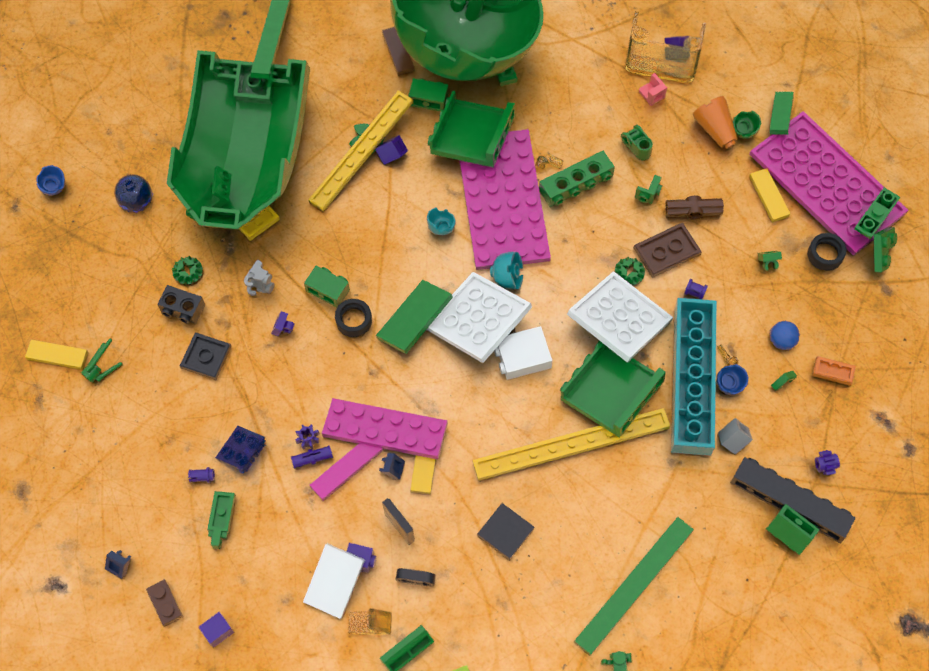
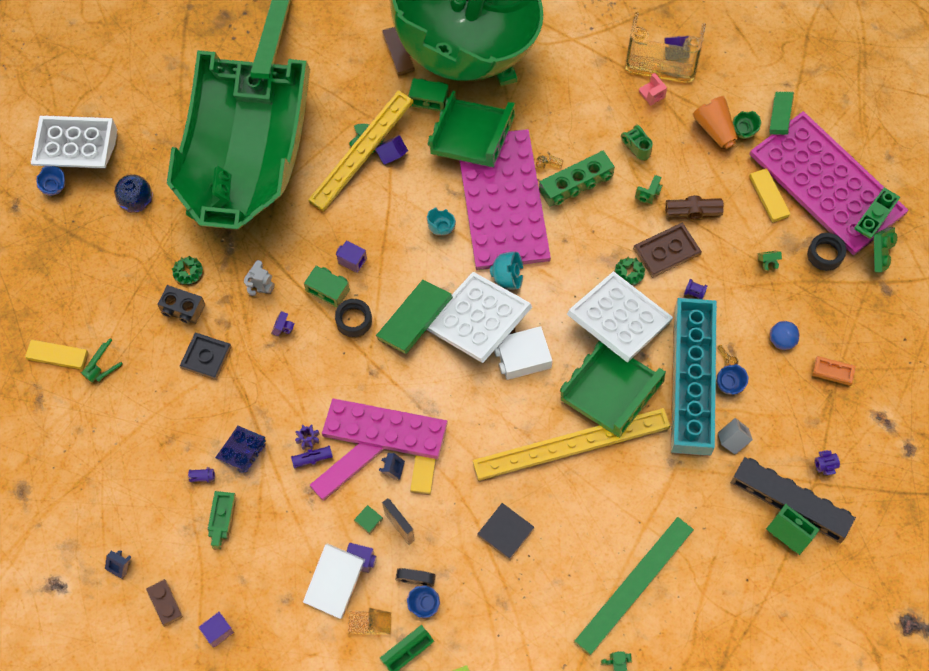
yellow plate [240,206,280,241] -> none
green tile [771,371,797,390] -> none
none -> white slope [31,116,117,168]
none -> dark purple brick [336,240,367,273]
none -> green tile [354,505,383,534]
none -> blue hair [407,586,441,618]

